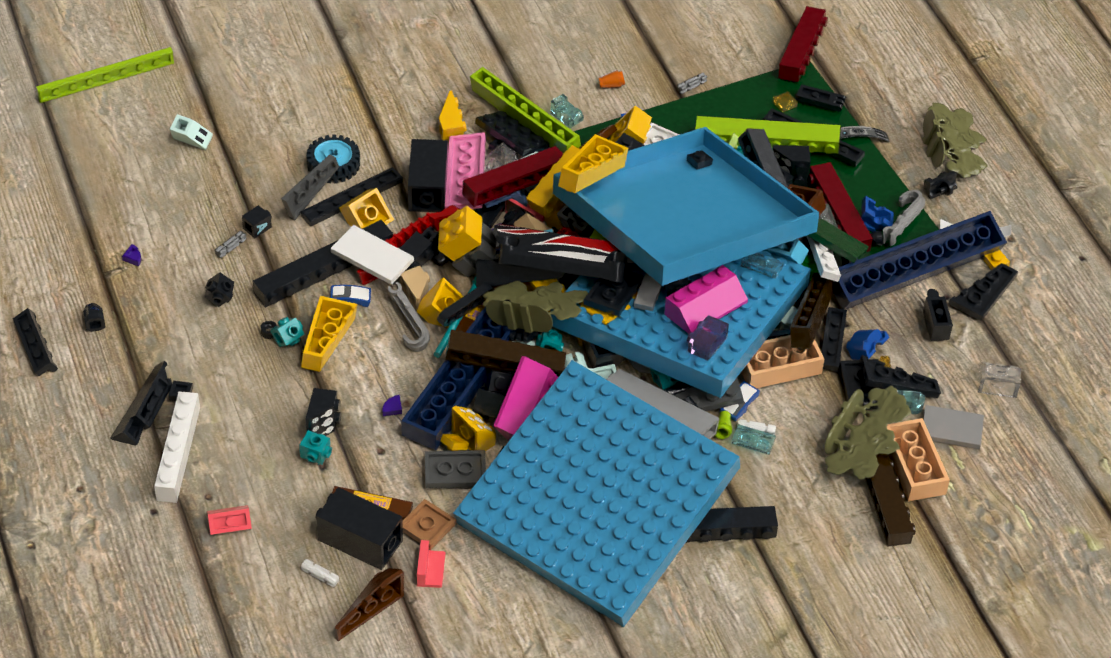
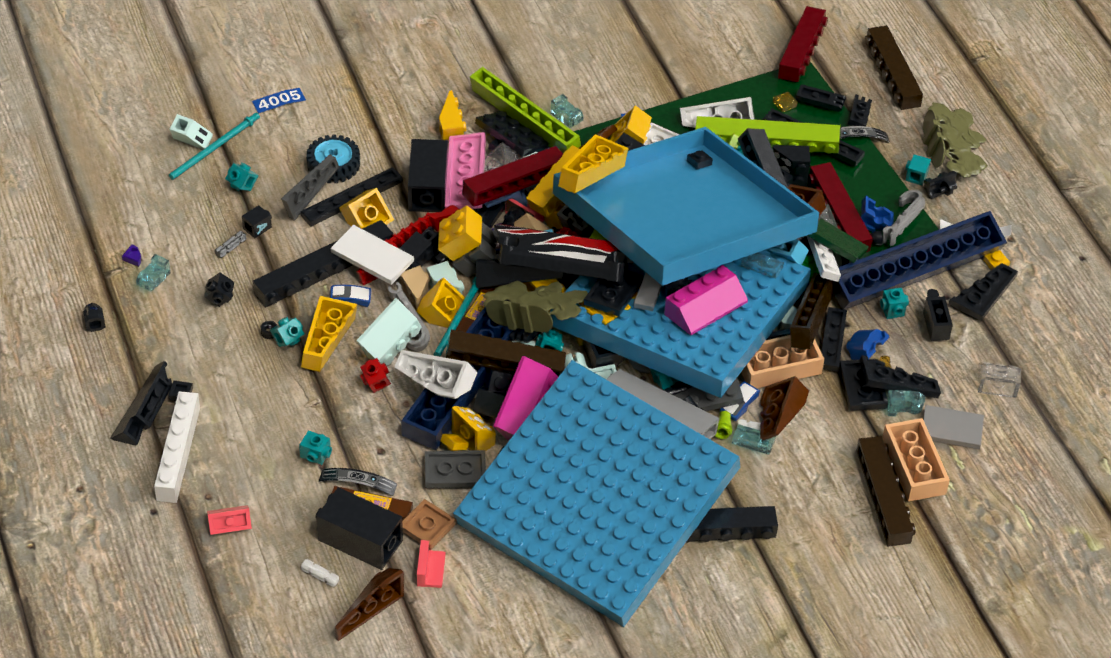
black hinge [13,308,58,376] -> none
lime tile [36,47,174,103] -> none
black slope [305,388,341,436] -> none
dark purple tile [382,395,402,416] -> none
black beam [437,282,494,327] -> none
orange cone [598,70,625,88] -> none
axle [677,73,707,94] -> none
clear purple piece [687,315,729,361] -> none
olive plant [825,386,911,479] -> none
none -> clear light blue leg [136,254,171,292]
none -> teal bar [169,112,260,180]
none -> teal brick [225,162,259,191]
none -> blue sticker [252,88,306,113]
none -> sticker [319,468,397,496]
none -> light aqua slope [356,298,422,366]
none -> red brick [360,358,391,393]
none -> white wedge [395,350,477,399]
none -> light aqua slope [426,261,464,294]
none -> white wedge [680,97,754,128]
none -> reddish brown wedge [760,376,809,441]
none -> black hinge [848,94,872,127]
none -> dark brown brick [865,25,923,110]
none -> teal brick [880,288,909,319]
none -> teal brick [905,154,931,186]

